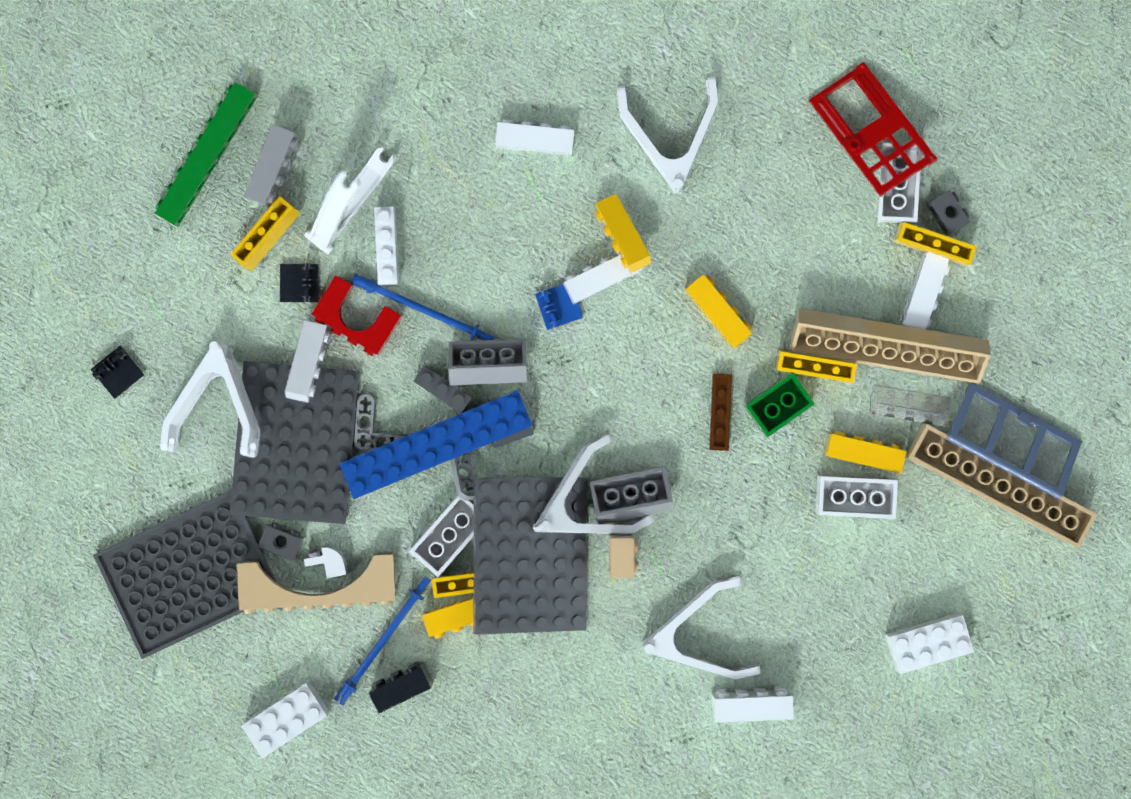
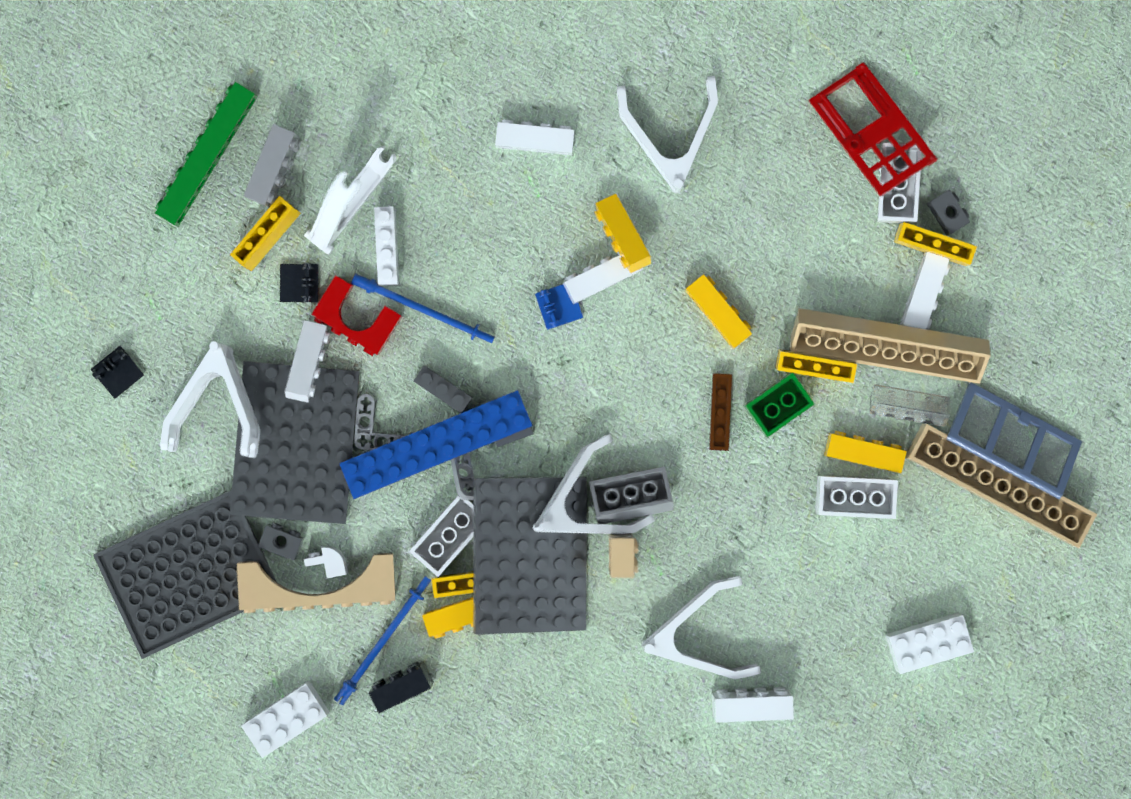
light grey brick [448,339,527,385] -> none

